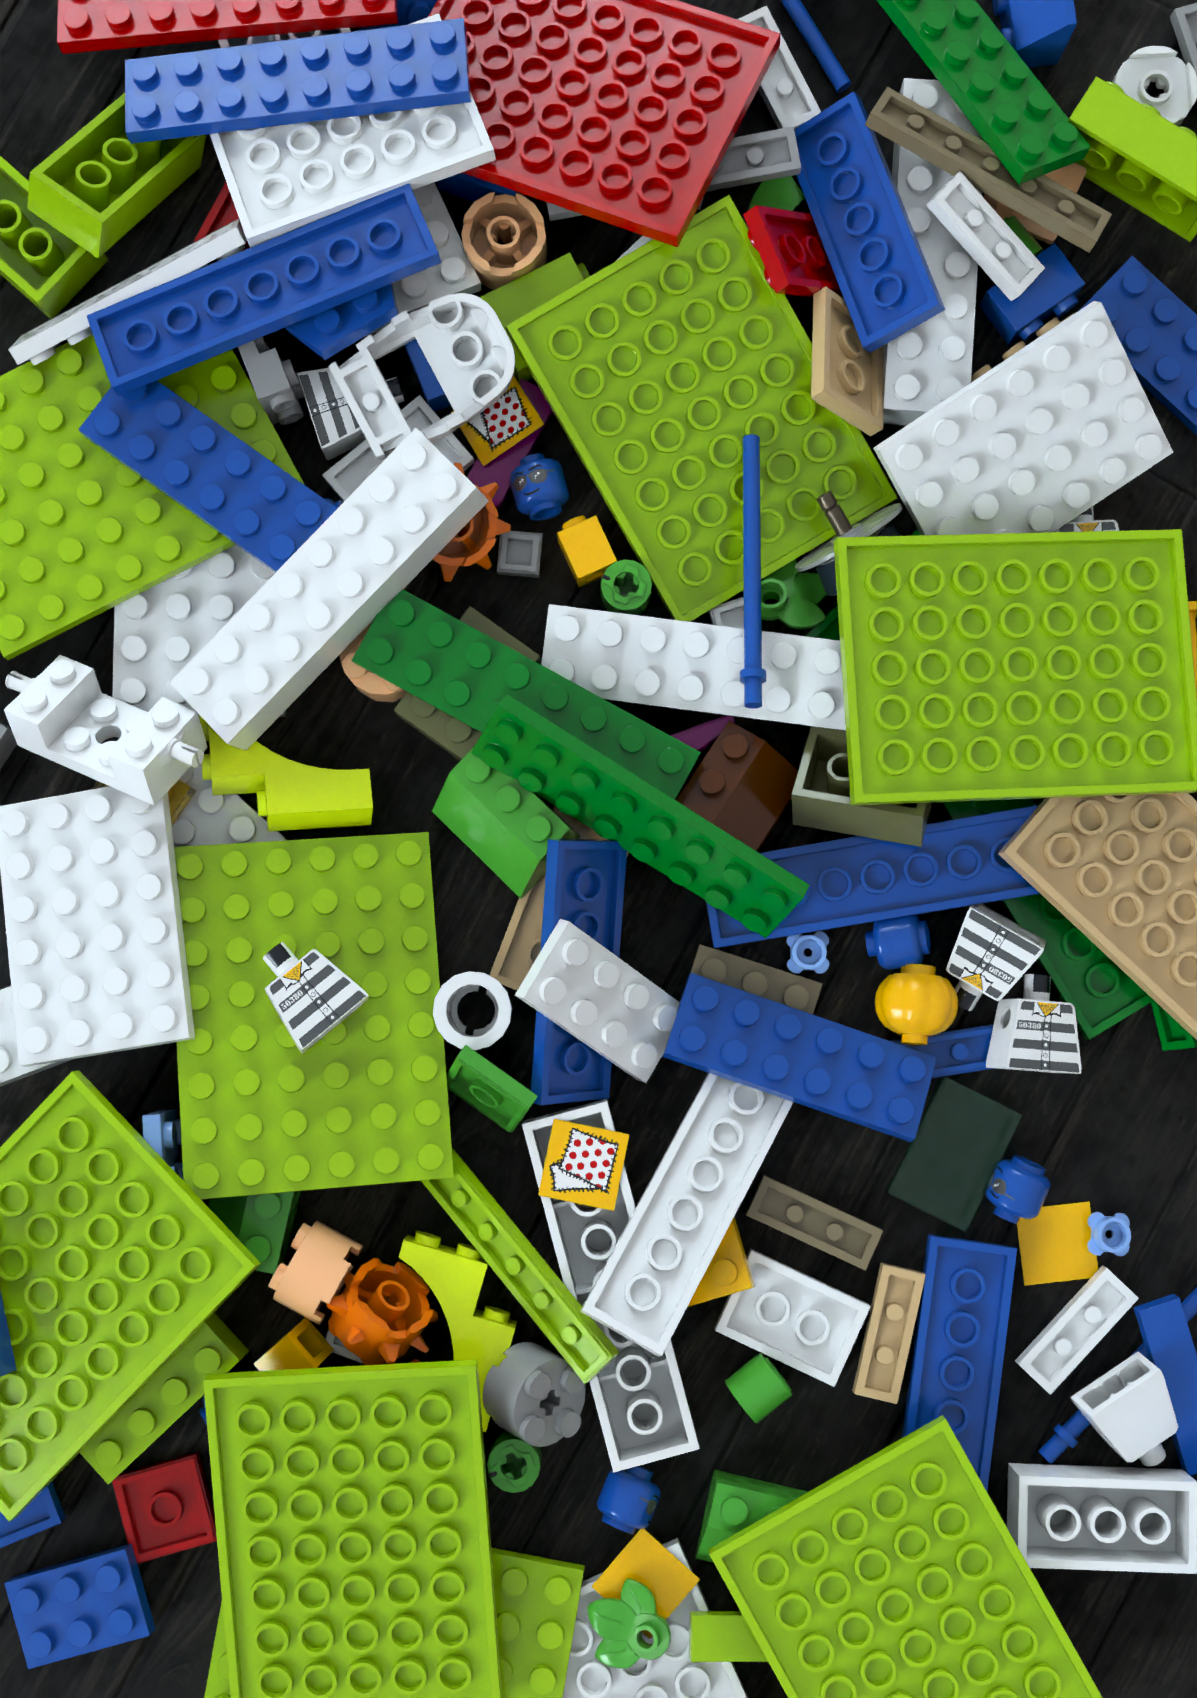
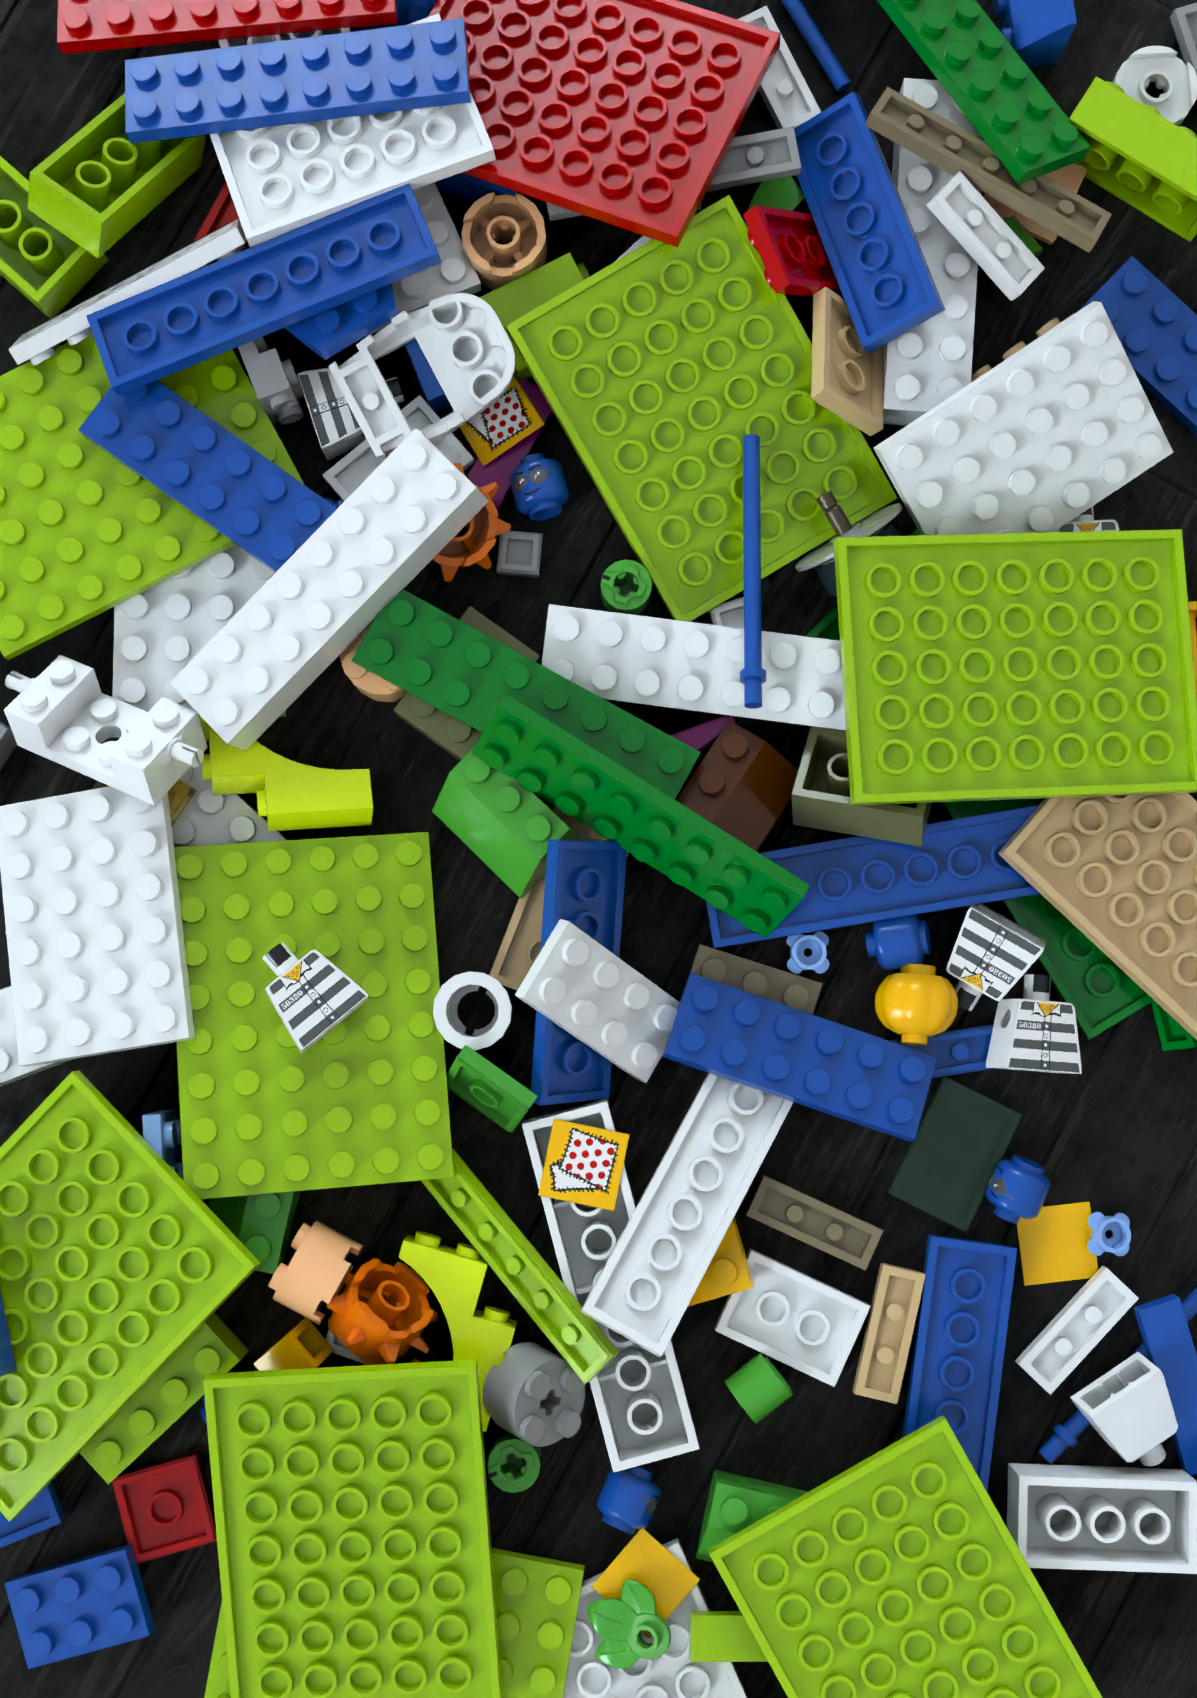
yellow brick [557,515,617,587] -> none
bright green plate [761,559,826,629] -> none
blue brick [979,243,1085,345] -> none

